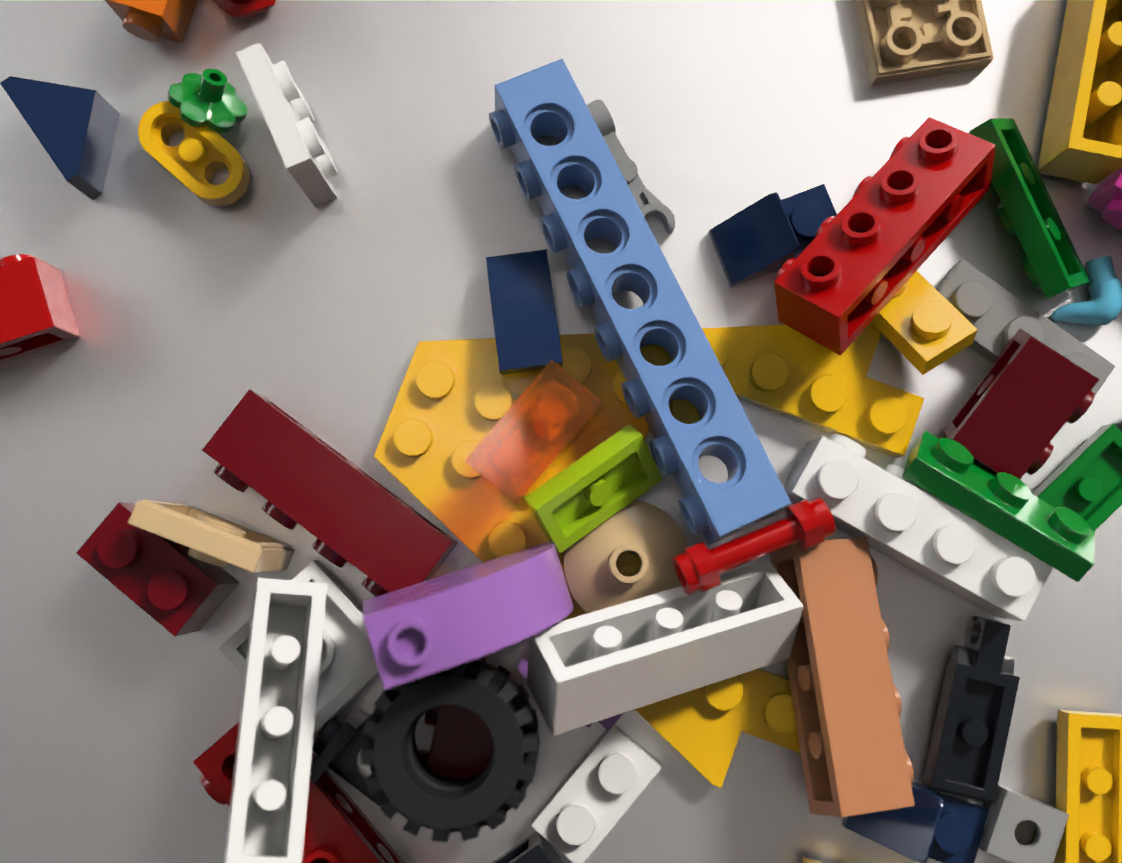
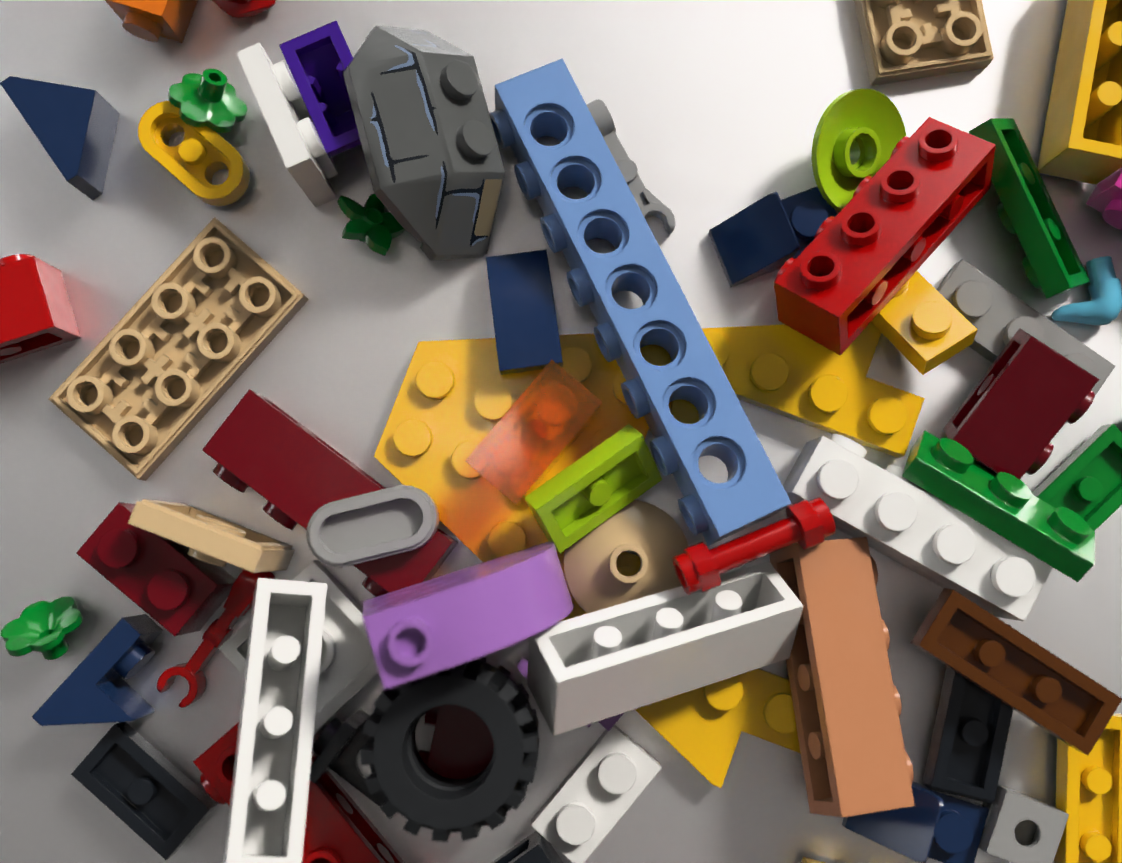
none -> green plant [1,596,83,660]
none -> dark blue slope [32,614,164,726]
none -> tan tile [49,217,309,481]
none -> black plate [71,722,217,860]
none -> red piece [157,569,276,708]
none -> dark purple slope [279,21,361,158]
none -> light grey tile [306,485,439,567]
none -> green plant [337,193,405,256]
none -> dark grey wedge [343,26,505,261]
none -> lime dish [811,89,906,211]
none -> reddish brown plate [910,588,1122,755]

